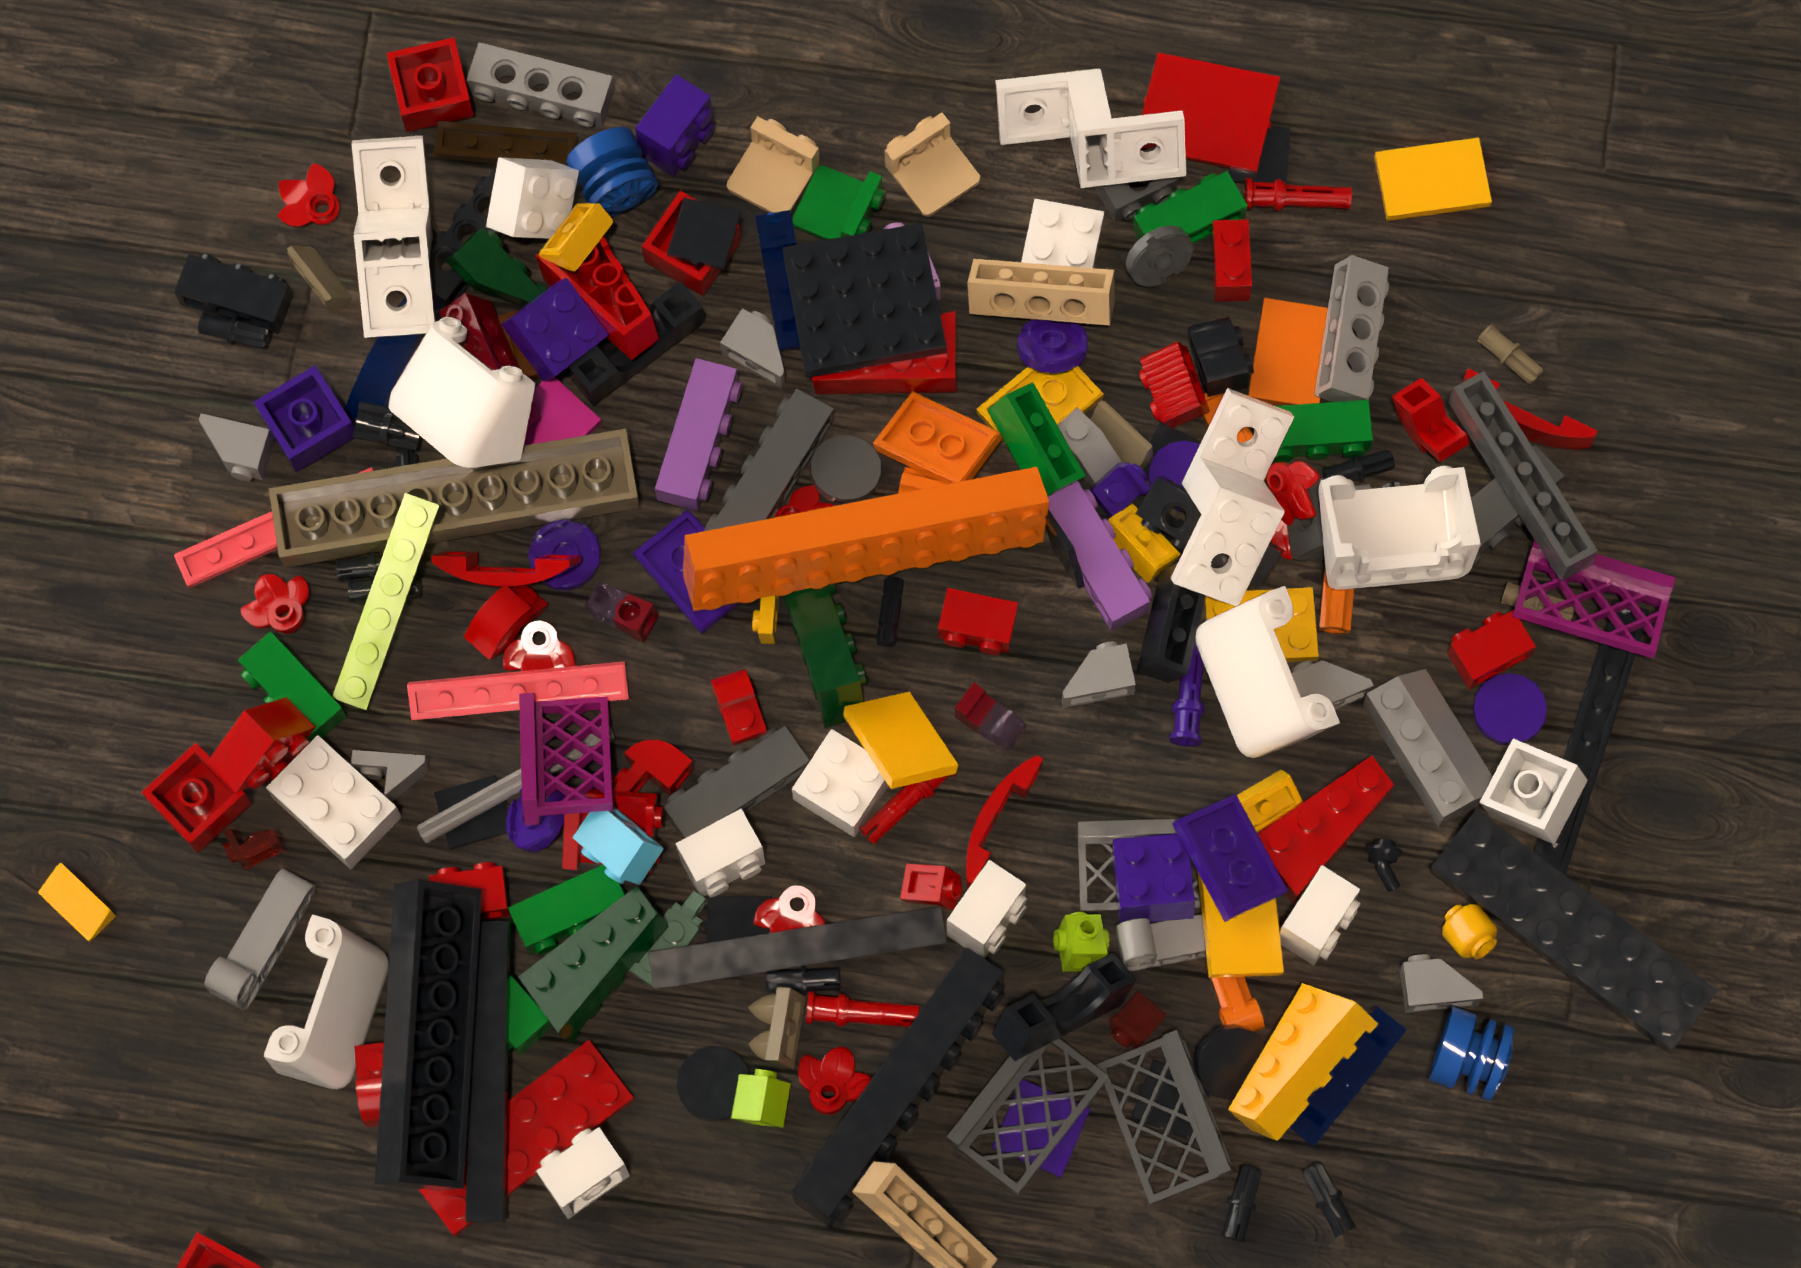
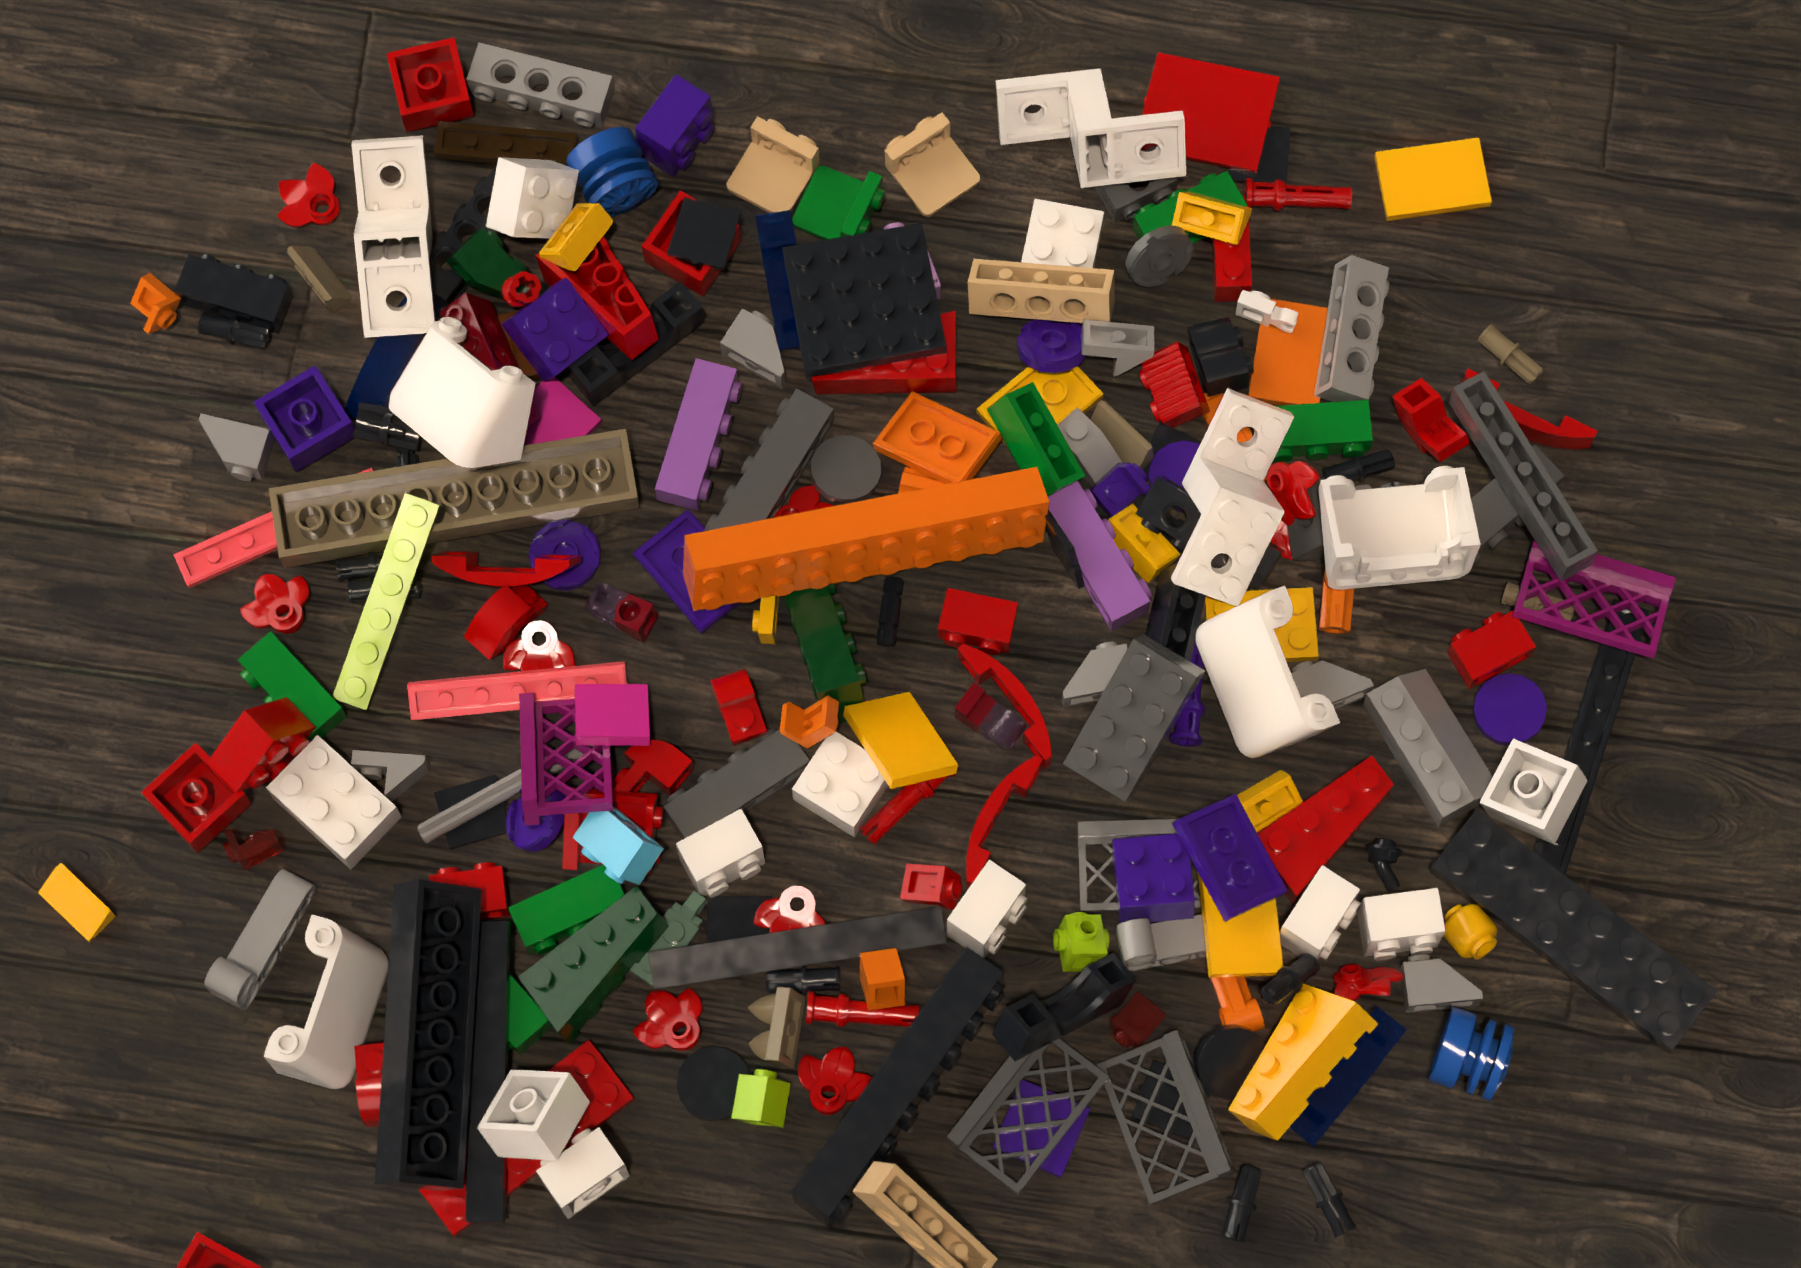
none -> orange bracket [130,273,181,335]
none -> white brick [477,1070,590,1161]
none -> red bush [502,271,541,307]
none -> dark pink tile [574,684,650,746]
none -> red plate [633,988,703,1051]
none -> orange bracket [780,695,839,749]
none -> orange brick [860,948,905,1011]
none -> red slope [957,644,1052,769]
none -> dark grey brick [1063,633,1205,802]
none -> light grey slope [1081,319,1155,377]
none -> yellow slope [1172,191,1252,245]
none -> white plate [1235,290,1299,334]
none -> black axle [1260,953,1320,1005]
none -> red plate [1333,964,1404,1002]
none -> white brick [1357,888,1445,961]

